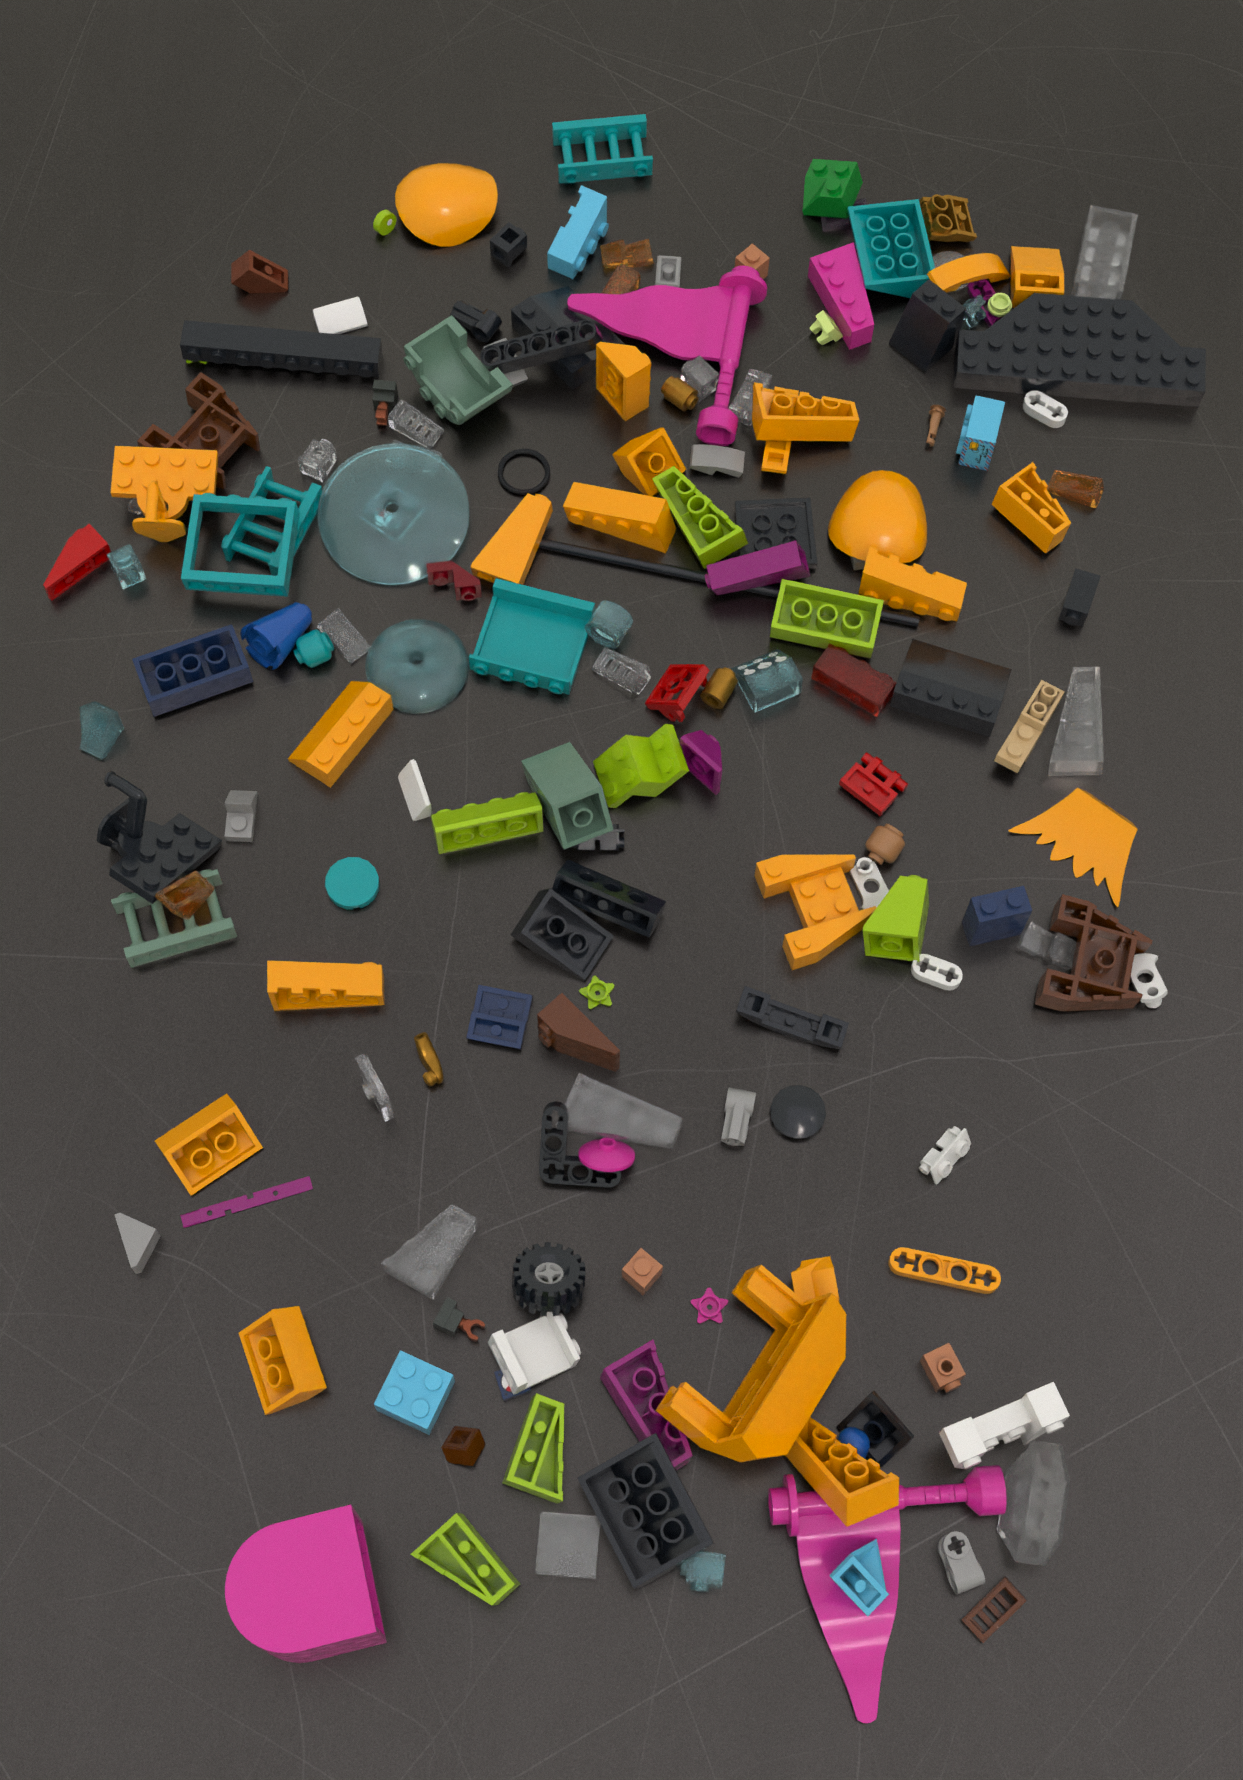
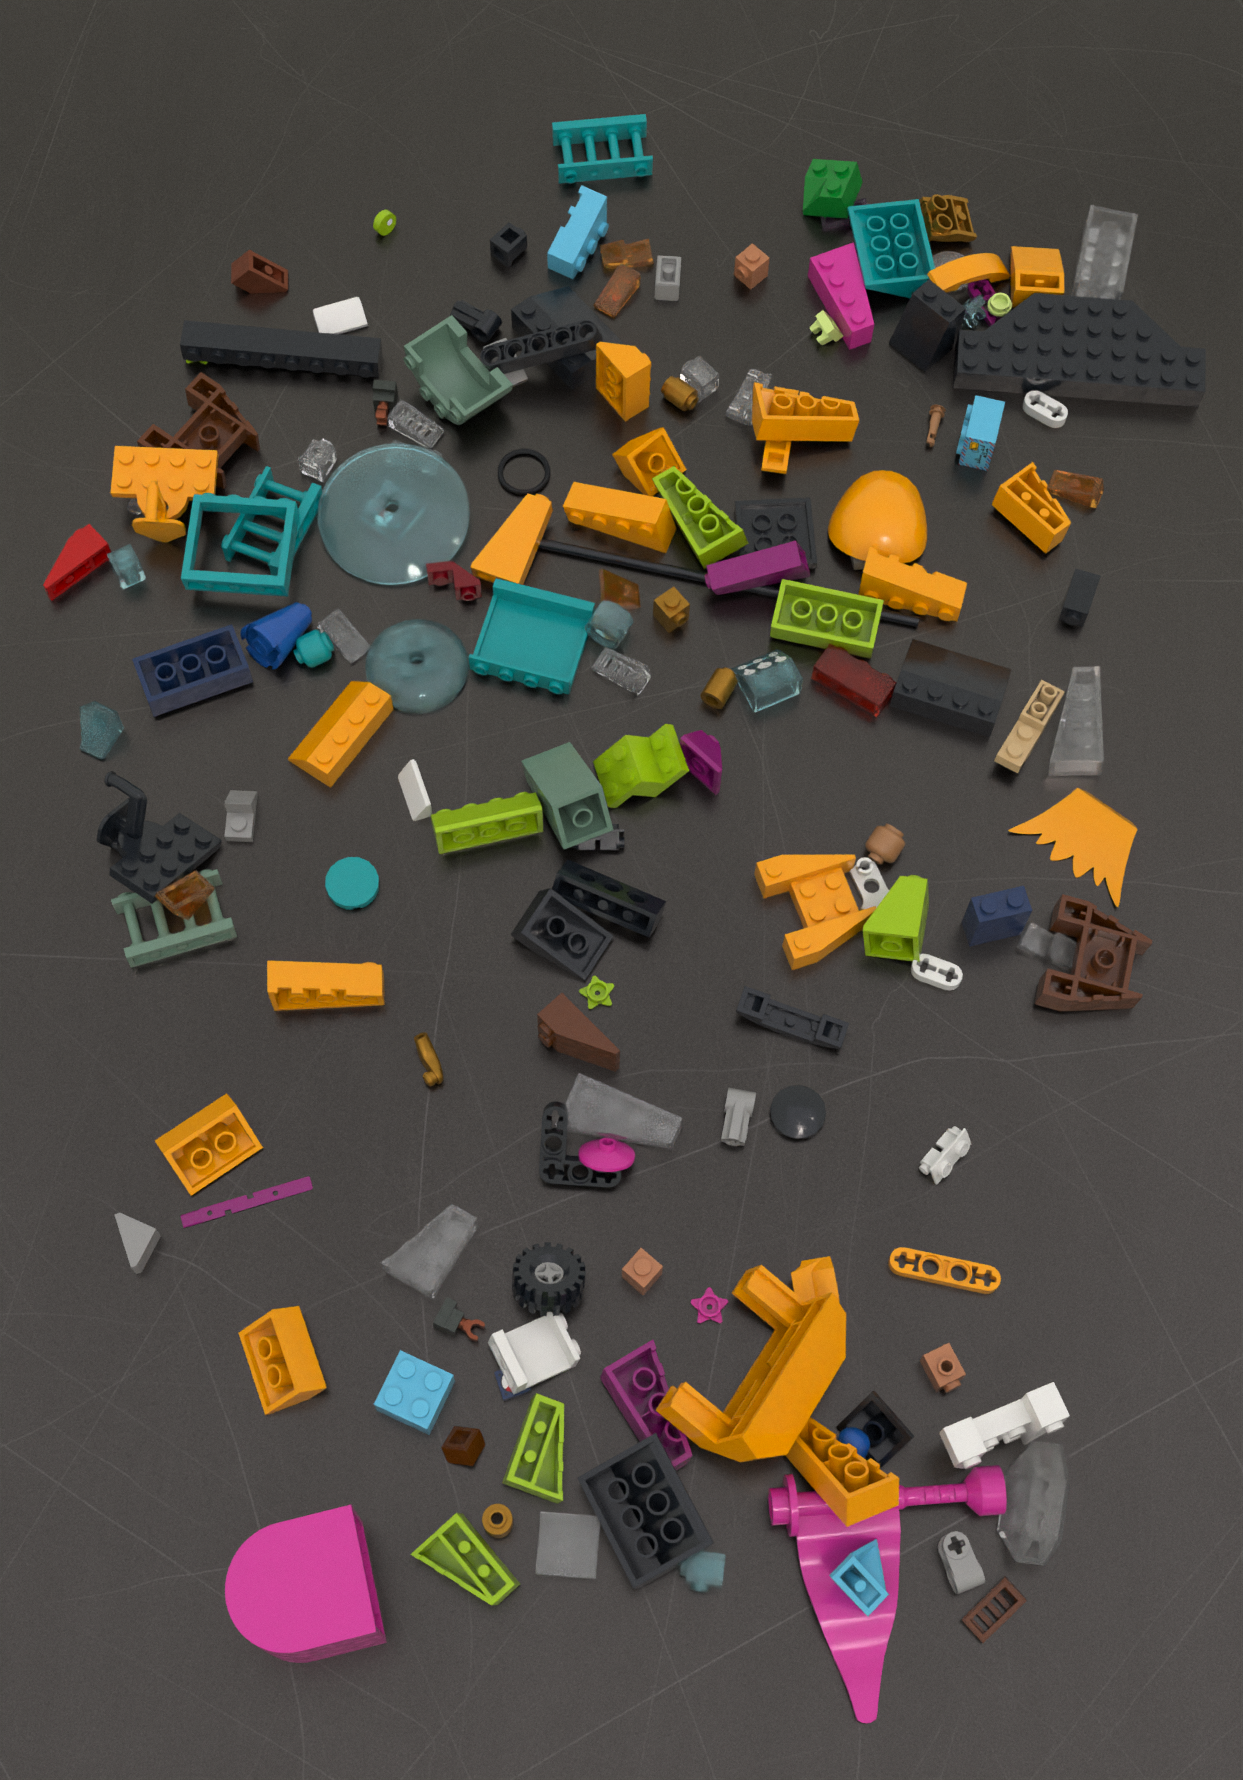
clear plate [355,1053,394,1122] -> none
light orange piece [395,163,498,247] -> none
dark blue slope [466,985,533,1049] -> none
dark pink flag [567,266,767,446] -> none
red piece [645,664,710,722] -> none
light grey slope [689,444,745,478] -> none
red plate [839,752,909,816] -> none
white piece [1130,953,1167,1008] -> none
none -> pearl gold brick [482,1504,513,1538]
none -> clear orange slope [599,569,640,611]
none -> pearl gold brick [653,587,690,633]

